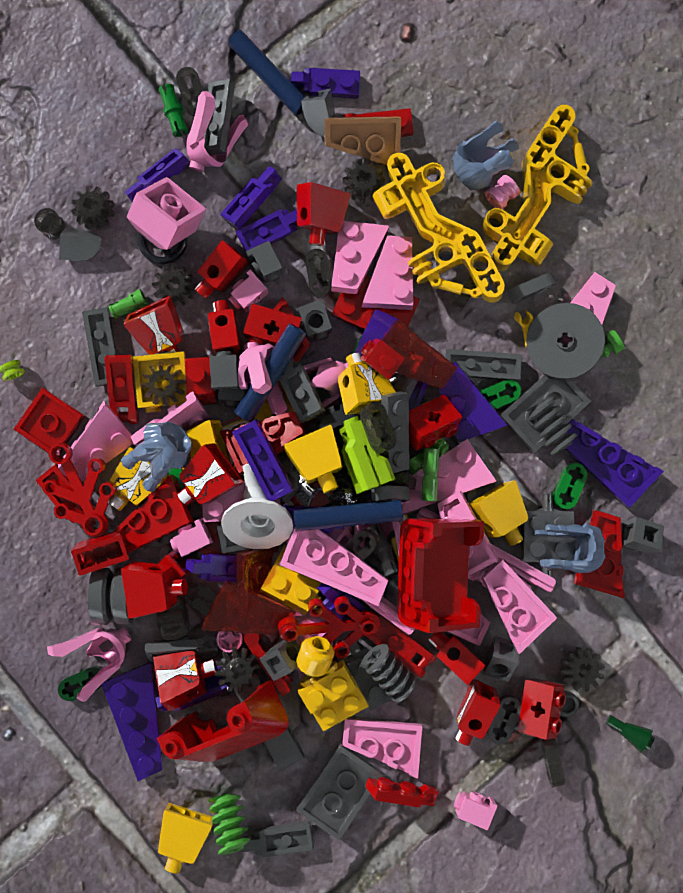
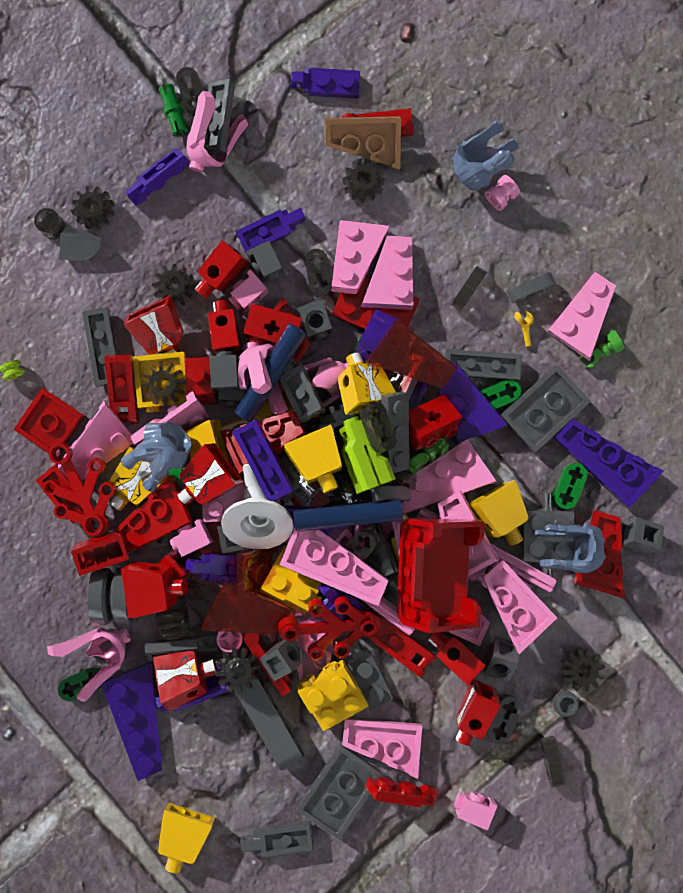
bright green pin [109,289,149,319] -> none
bright pink piece [127,177,206,264] -> none
red windscreen [156,680,289,762] -> none
bright green piece [208,793,250,855] -> none
dark purple hinge [221,166,282,229] -> none
dark blue piece [228,30,305,116] -> none
yellow head [296,636,334,677] -> none
red torso [297,182,351,246] -> none
dark grey brick [301,89,335,136] -> none
red bracket [360,338,405,380] -> none
dark grey piece [361,644,416,703] -> none
yellow beam [372,153,505,303] -> none
bright green piece [421,449,440,501] -> none
yellow beam [482,105,593,271] -> none
red brick [517,678,566,740] -> none
dark grey piece [524,397,577,456] -> none
dark grey piece [526,303,605,379] -> none
dark green cone [605,715,655,753] -> none

